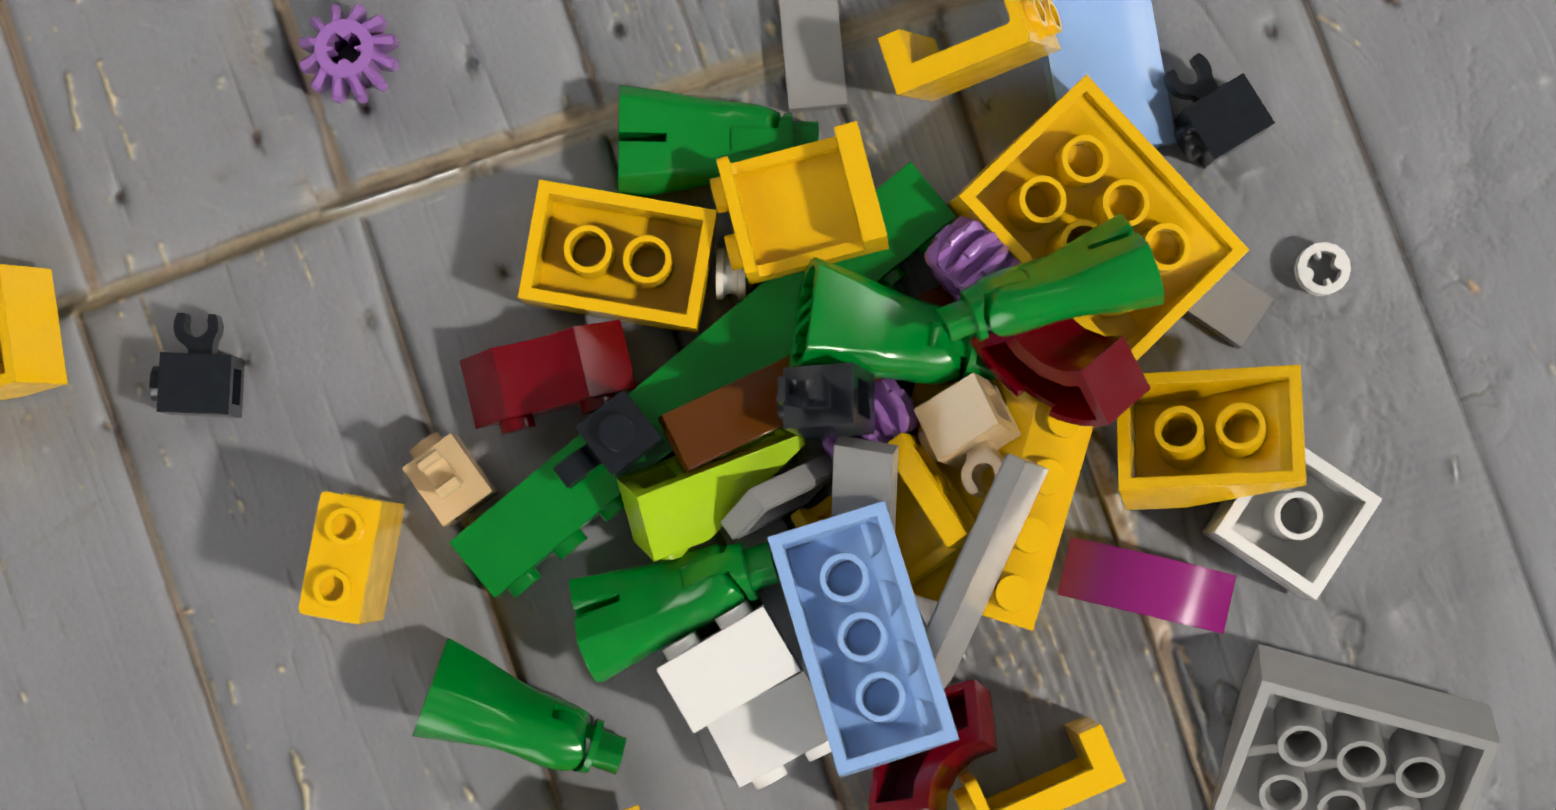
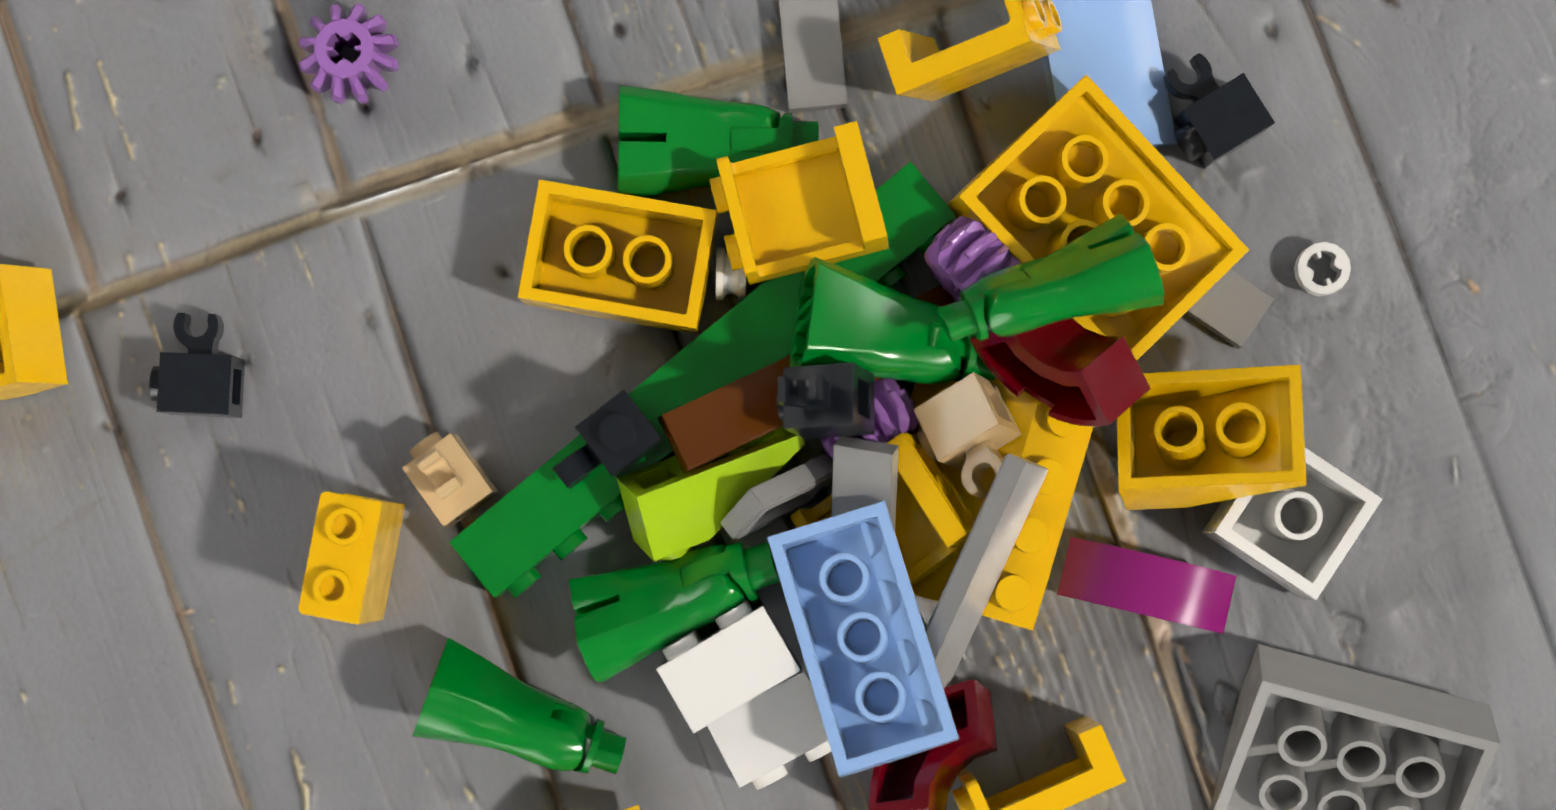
dark red brick [459,319,637,435] -> none

